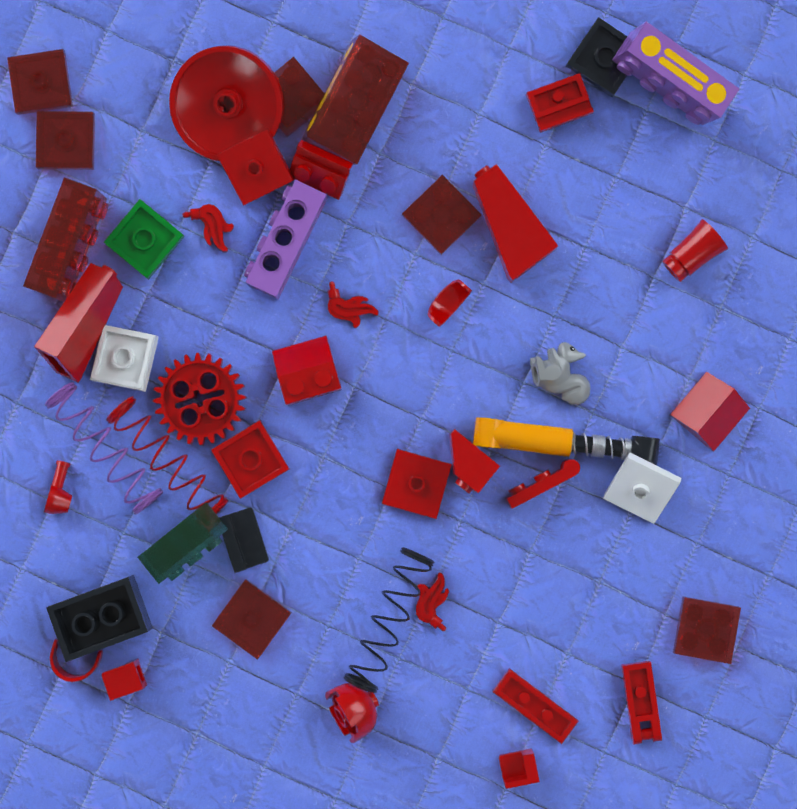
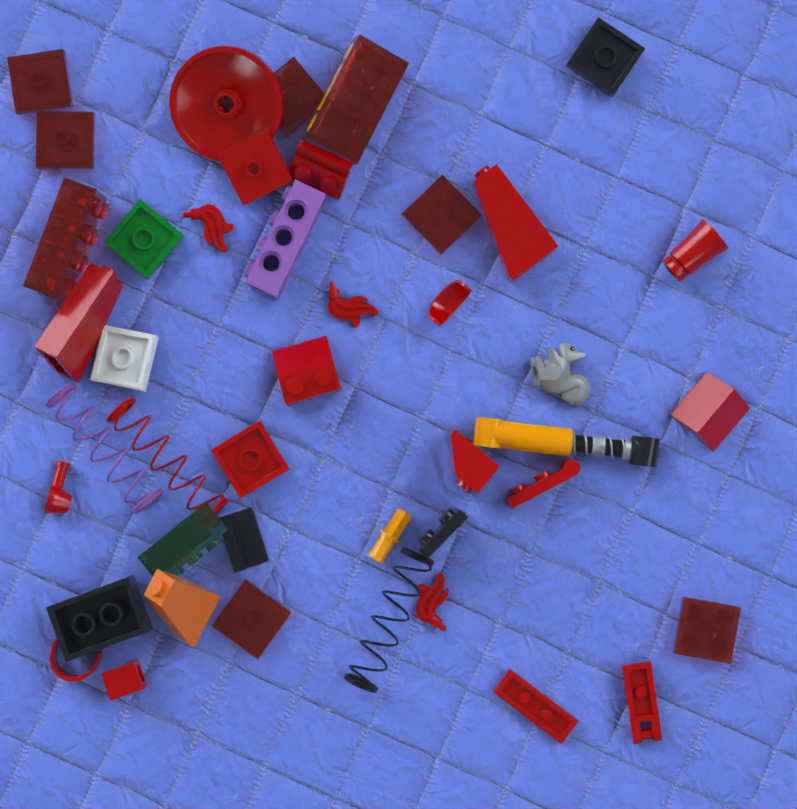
red gear [153,353,247,445] -> none
red cylinder [325,683,379,743] -> none
red plate [382,449,452,519] -> none
red panel [499,748,540,789] -> none
red plate [526,73,594,133] -> none
white plate [603,452,681,524] -> none
medium lavender brick [612,21,739,125] -> none
none -> orange slope [144,569,221,648]
none -> light orange axle [368,509,411,564]
none -> black plate [418,508,468,559]

